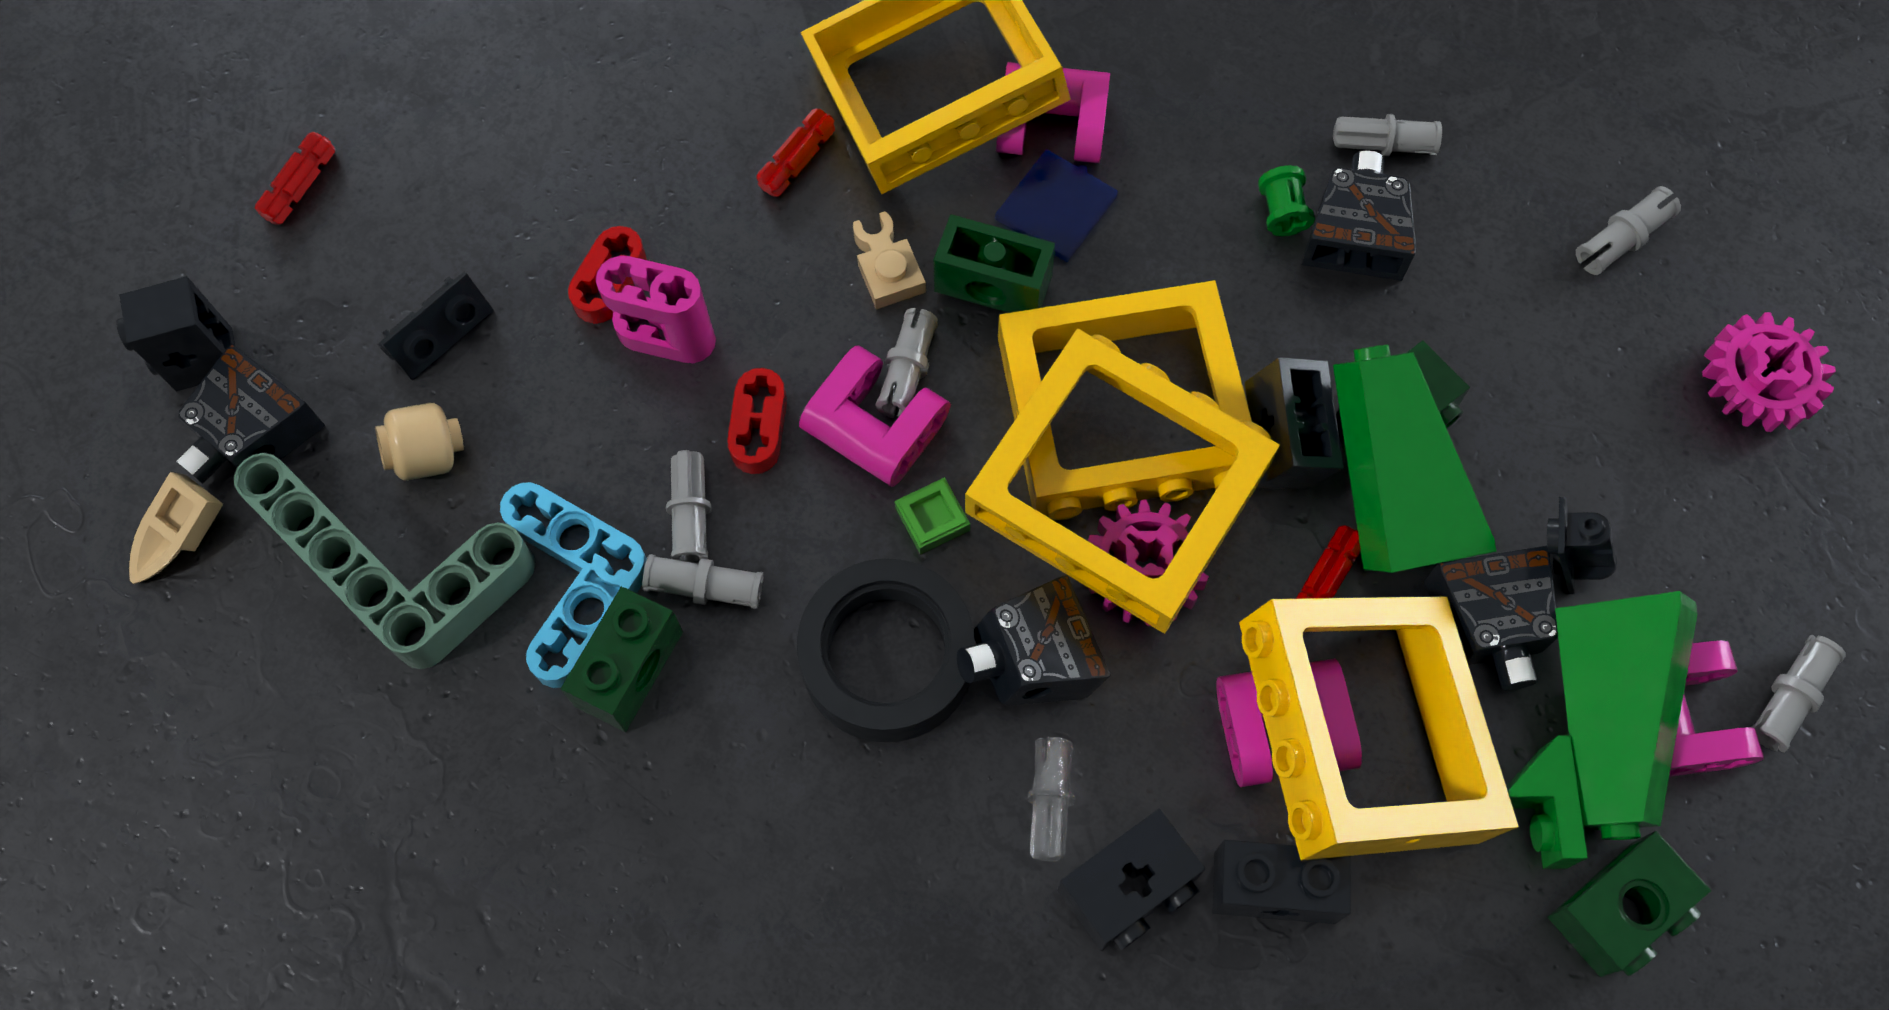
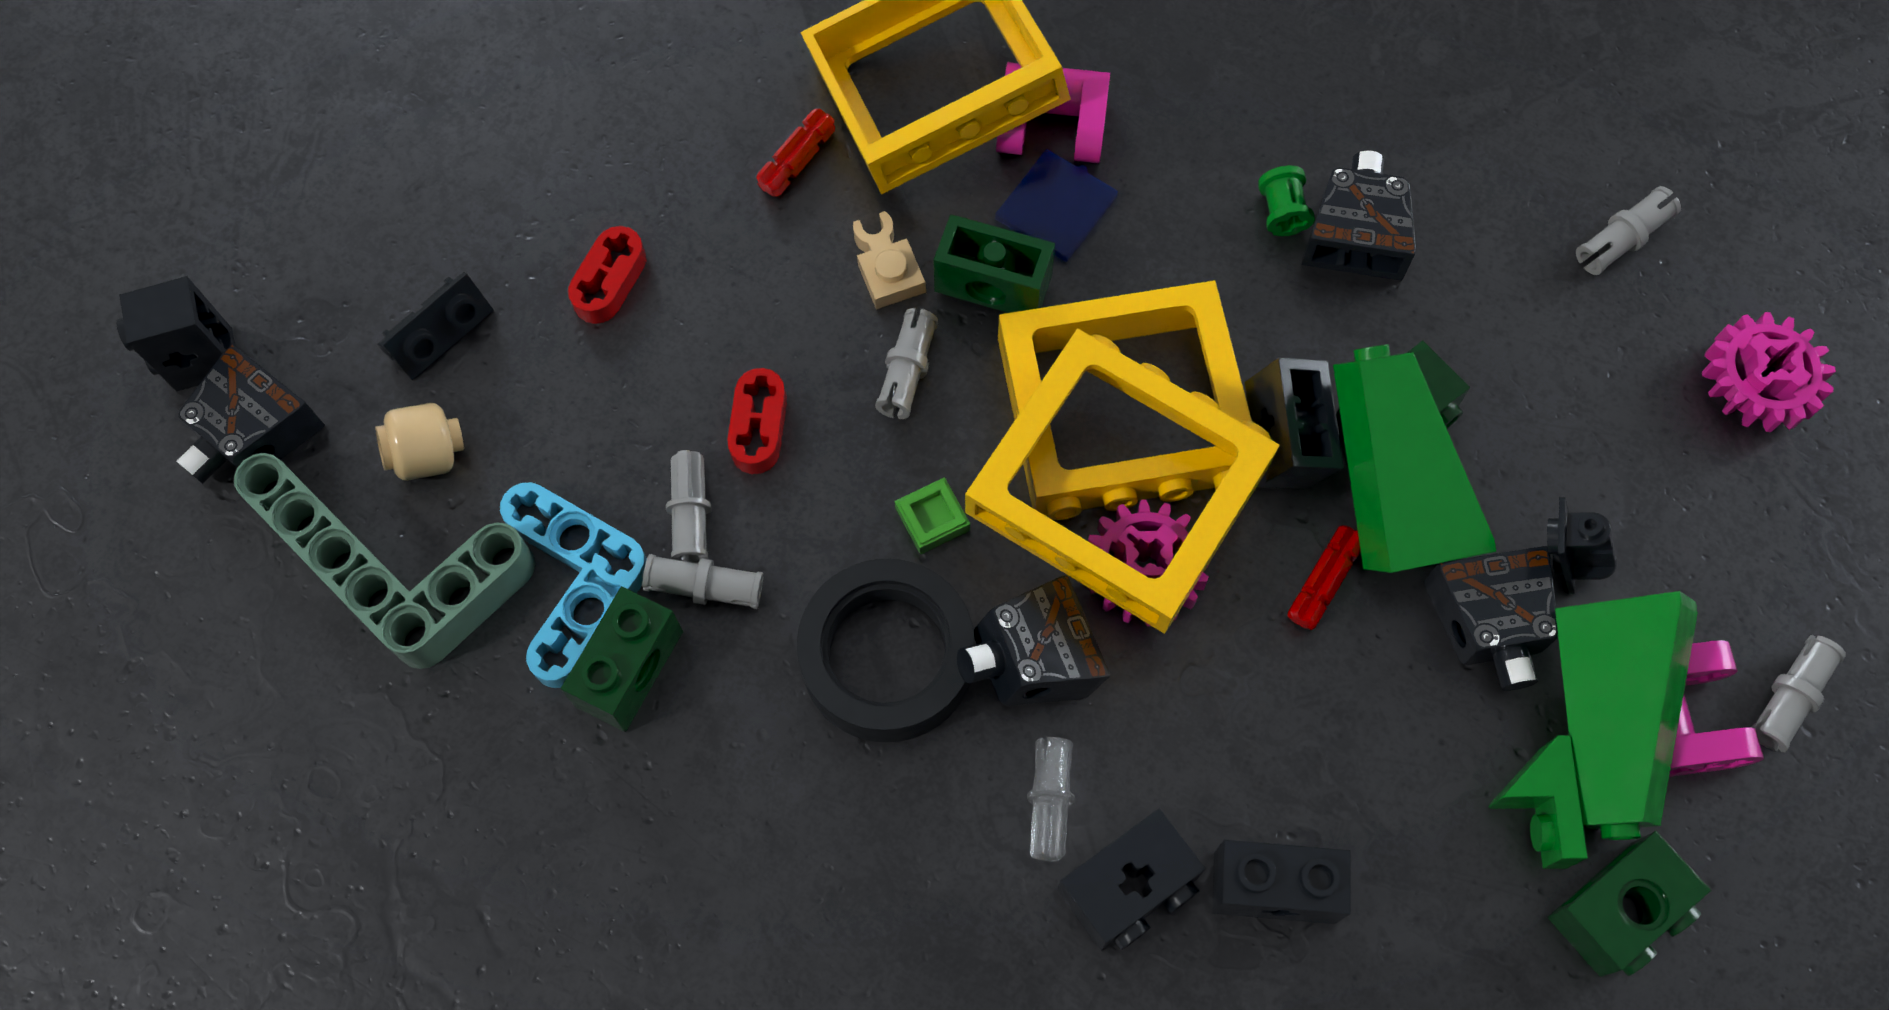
tan plate [129,472,223,584] -> none
red axle [255,132,335,225] -> none
dark pink connector [596,256,716,363] -> none
dark pink connector [799,345,951,487] -> none
dark pink connector [1216,658,1362,787] -> none
yellow piece [1239,597,1519,860] -> none
light grey axle [1333,114,1442,157] -> none

